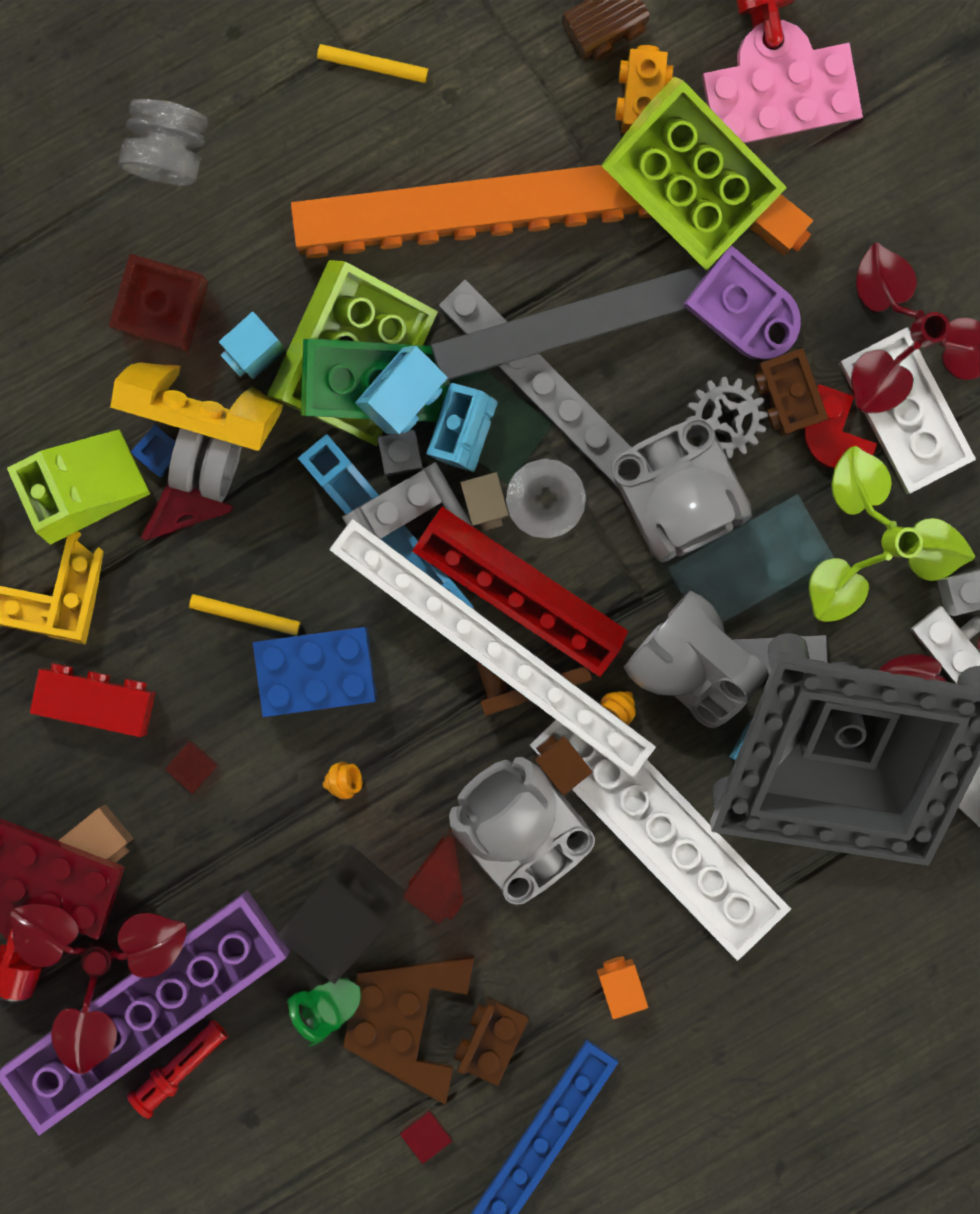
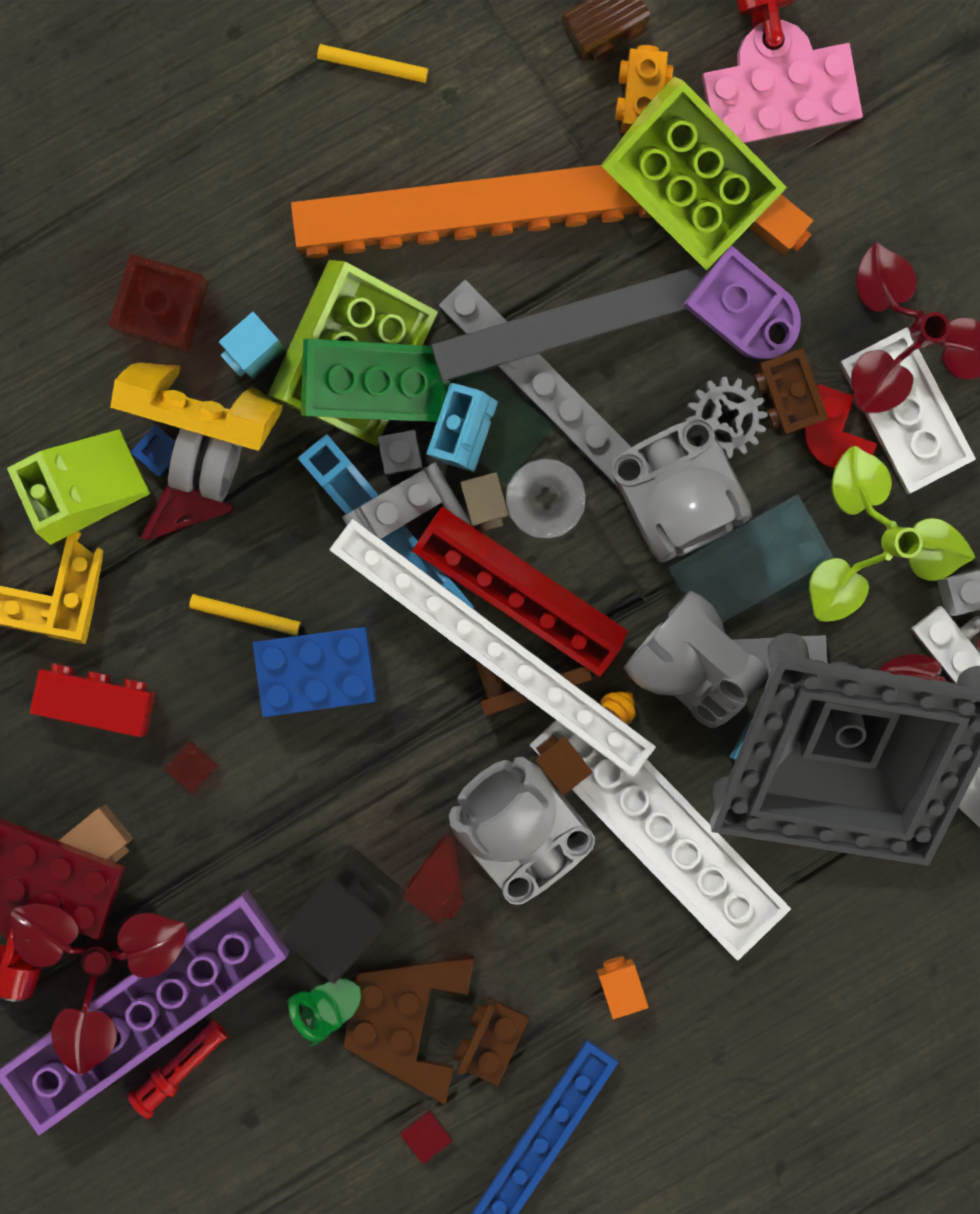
clear wheel [118,99,208,186] -> none
light orange plate [323,762,362,799] -> none
medium azure brick [355,346,448,434] -> none

